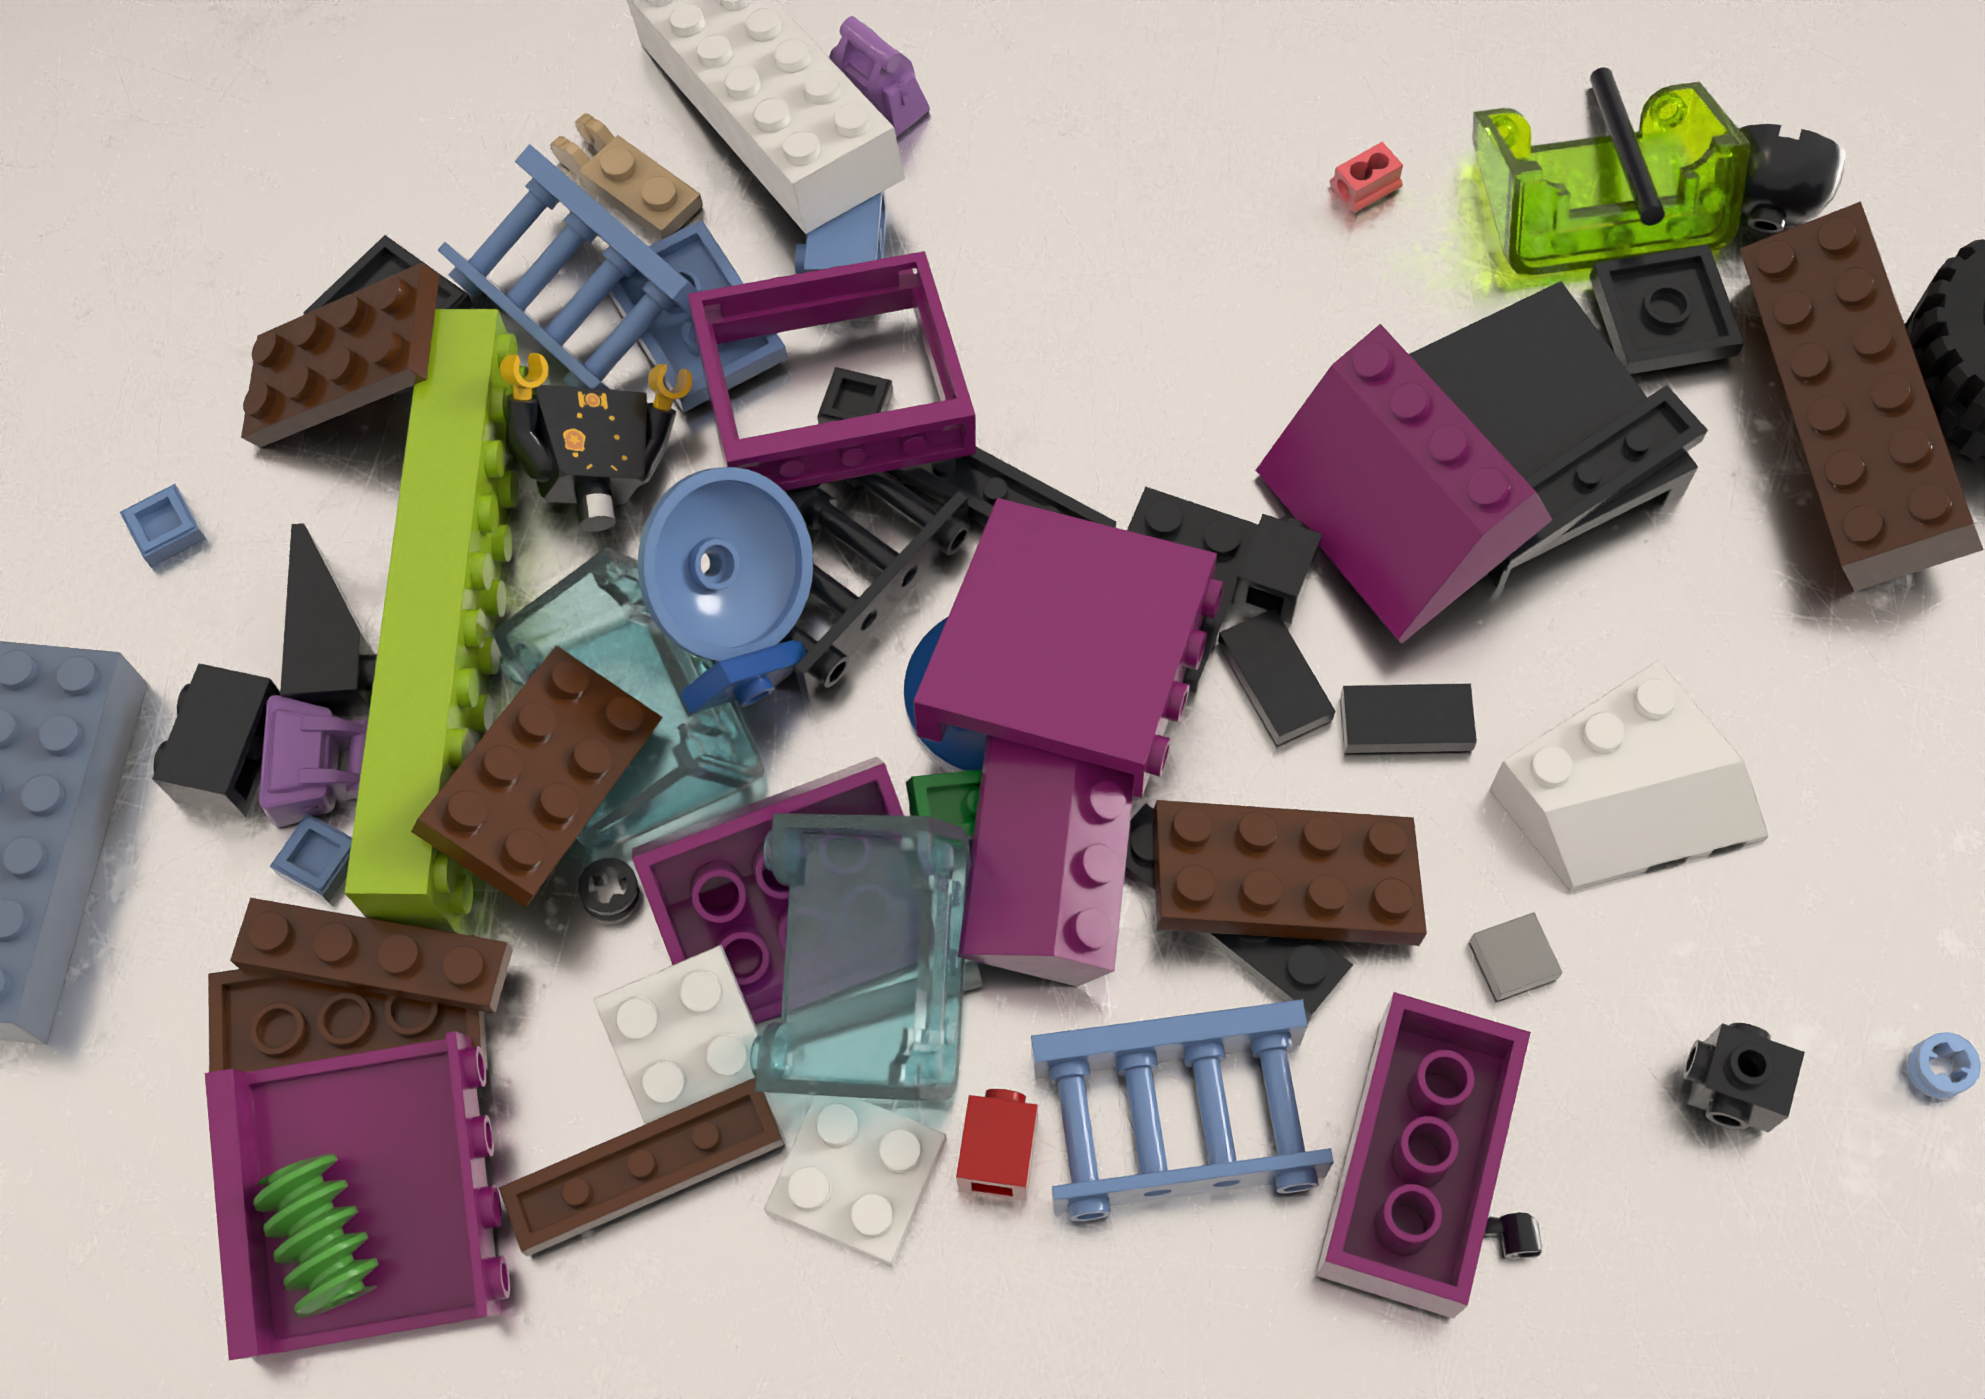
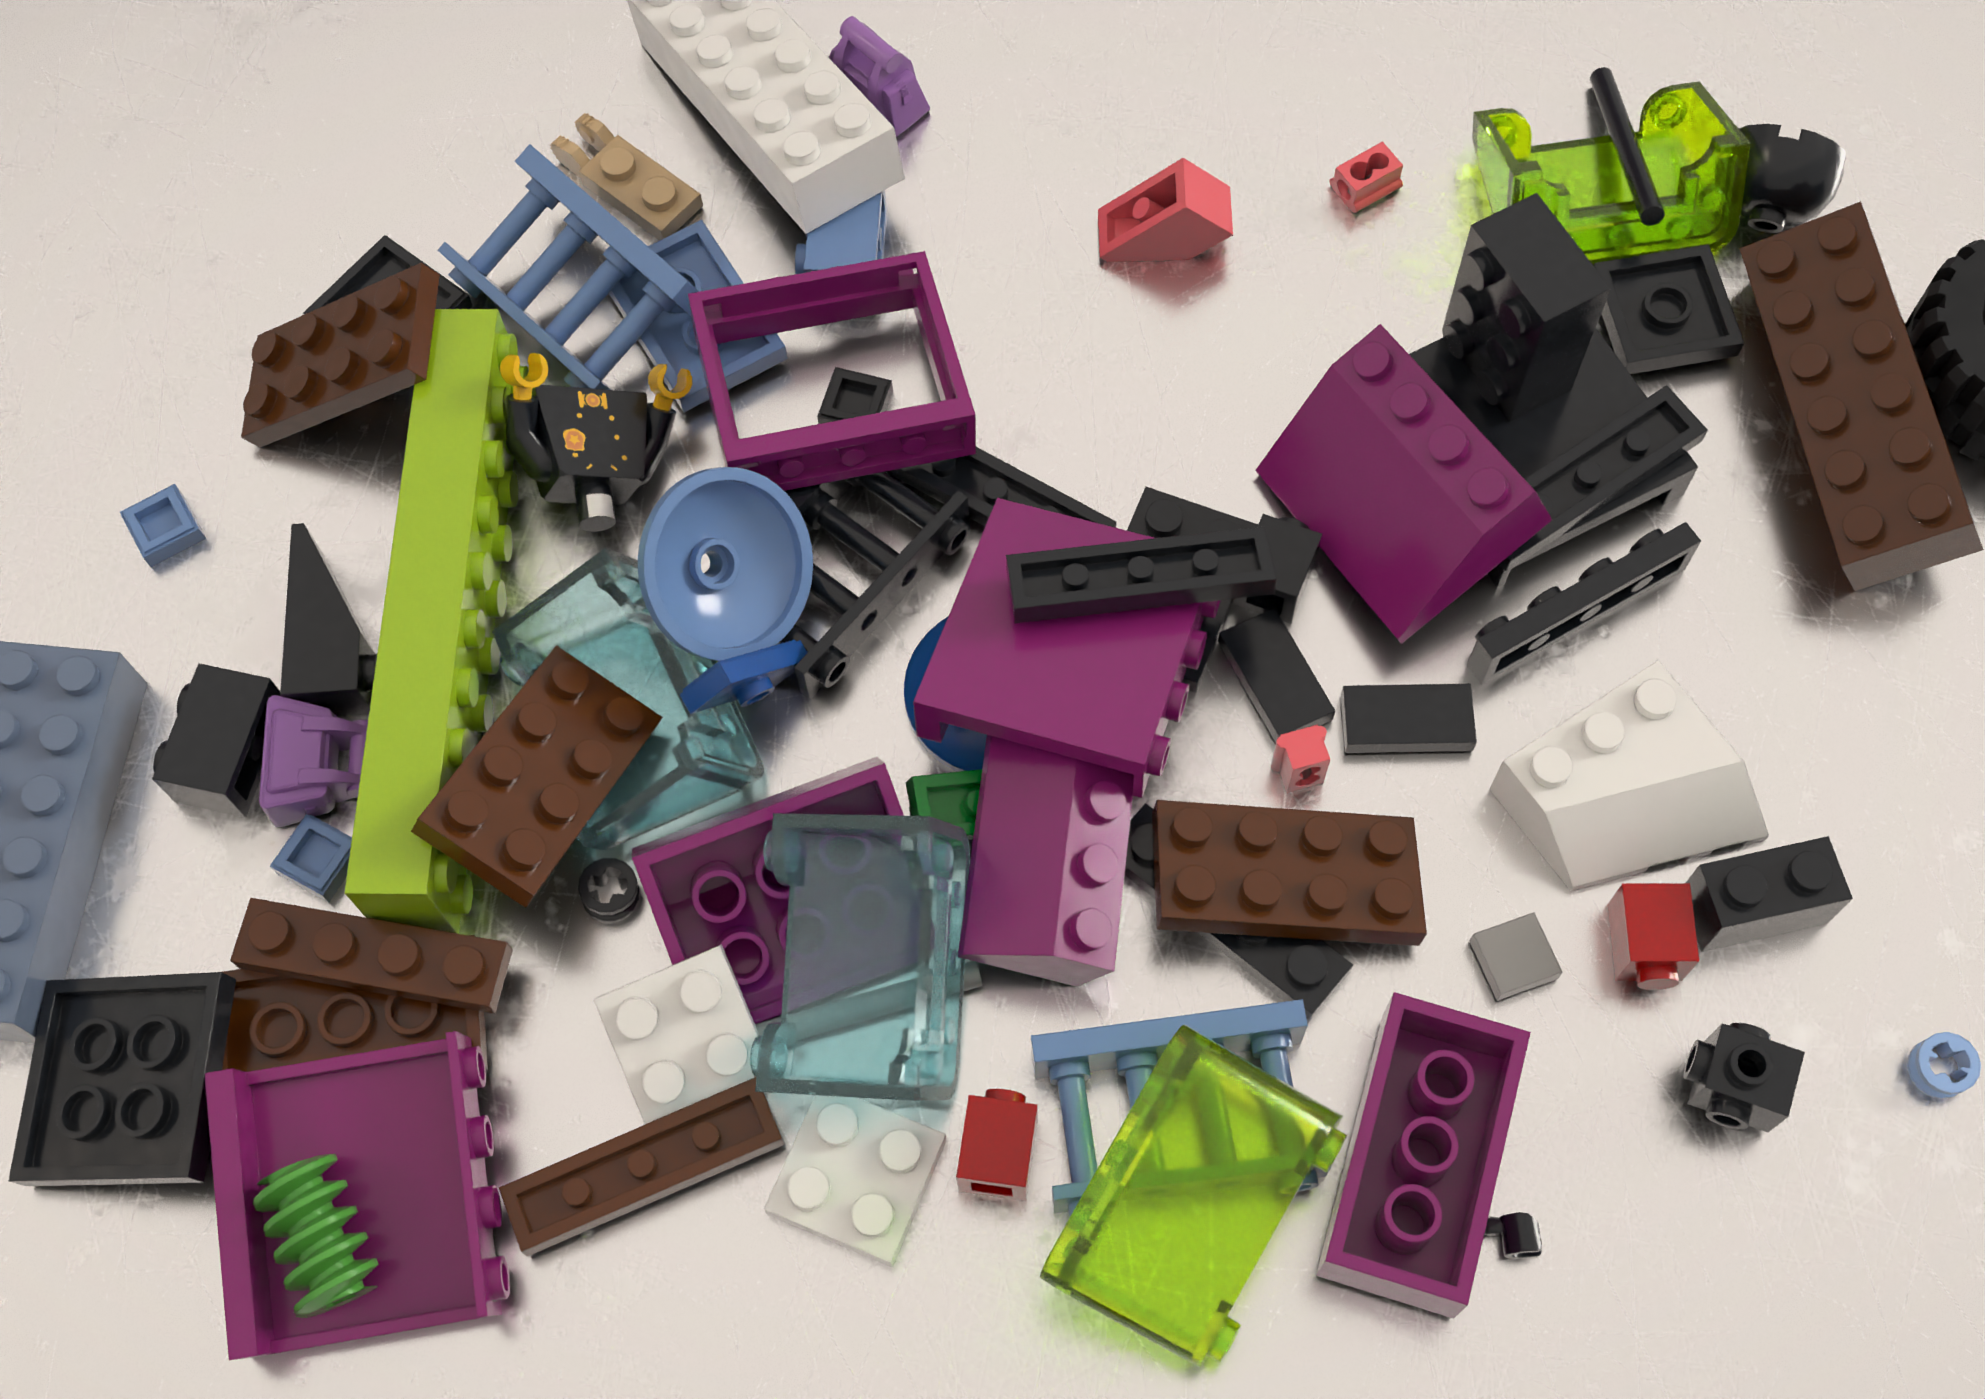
none -> black plate [8,972,236,1186]
none -> black plate [1006,526,1277,623]
none -> clear neon green windscreen [1040,1024,1347,1368]
none -> coral slope [1098,158,1233,262]
none -> coral piece [1271,724,1330,793]
none -> black brick [1442,193,1611,422]
none -> black plate [1467,522,1701,685]
none -> red brick [1607,883,1699,990]
none -> black brick [1686,836,1853,952]

